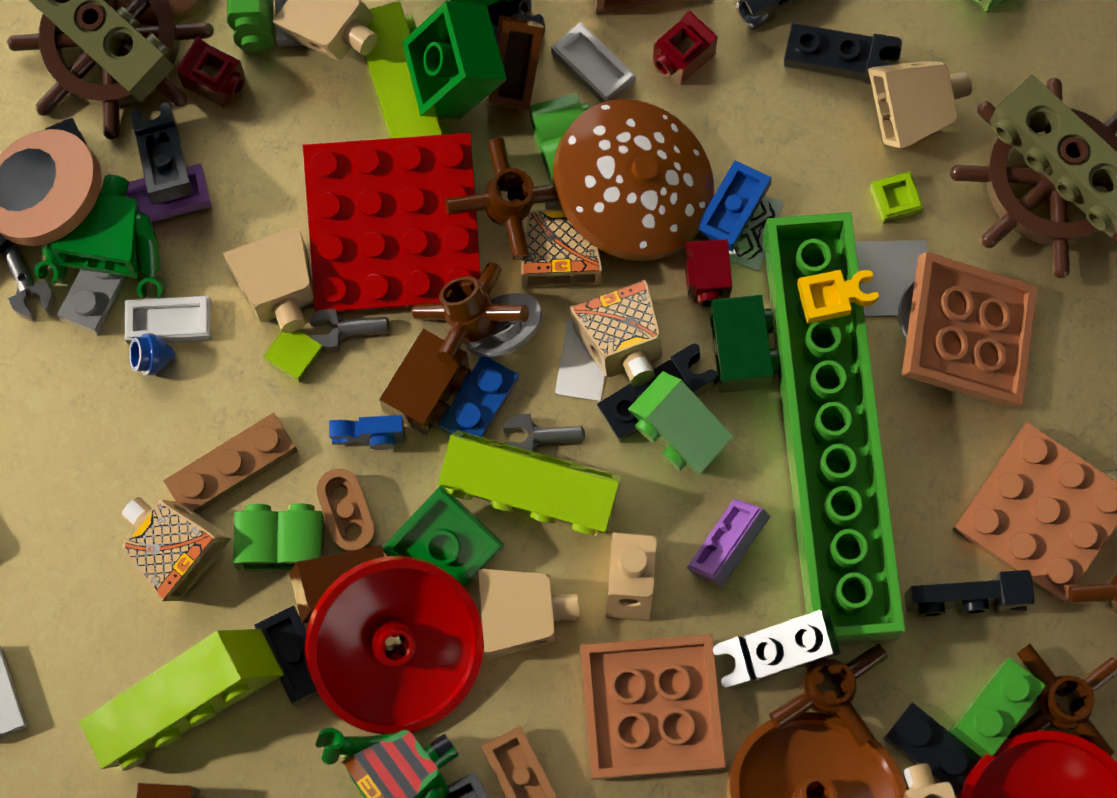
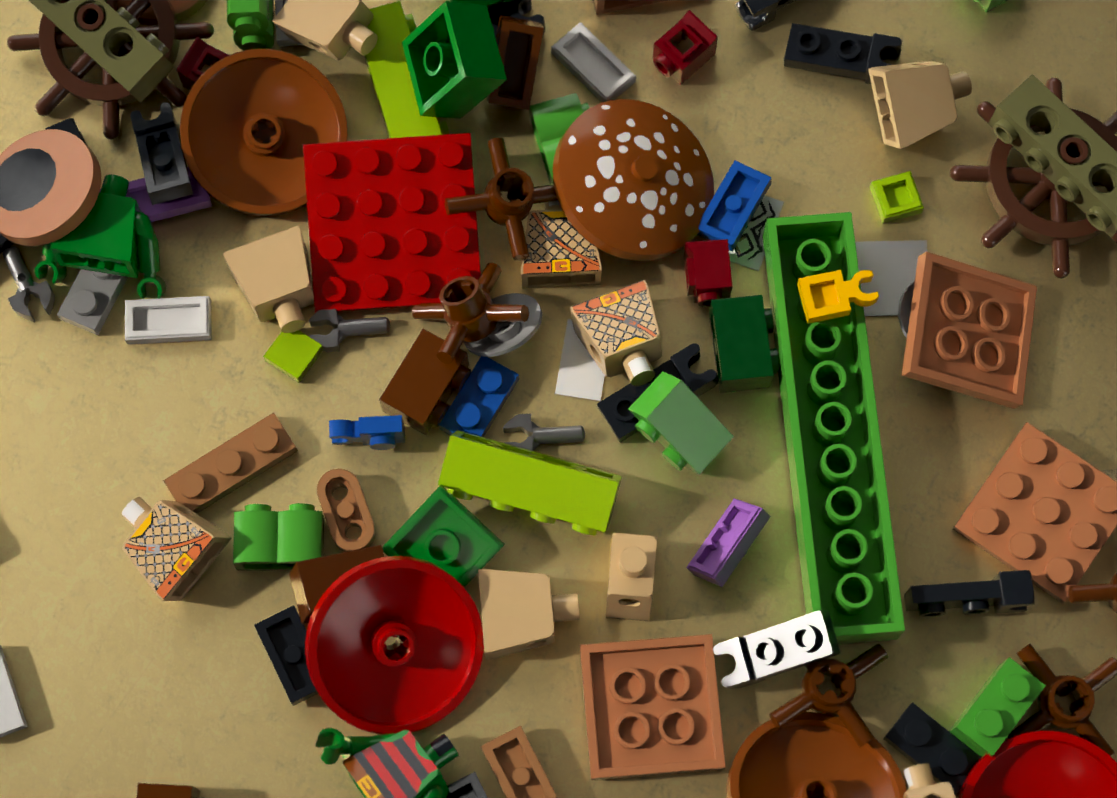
lime wedge [79,629,284,771] -> none
blue plate [129,333,175,376] -> none
none -> dark orange dish [180,49,348,216]

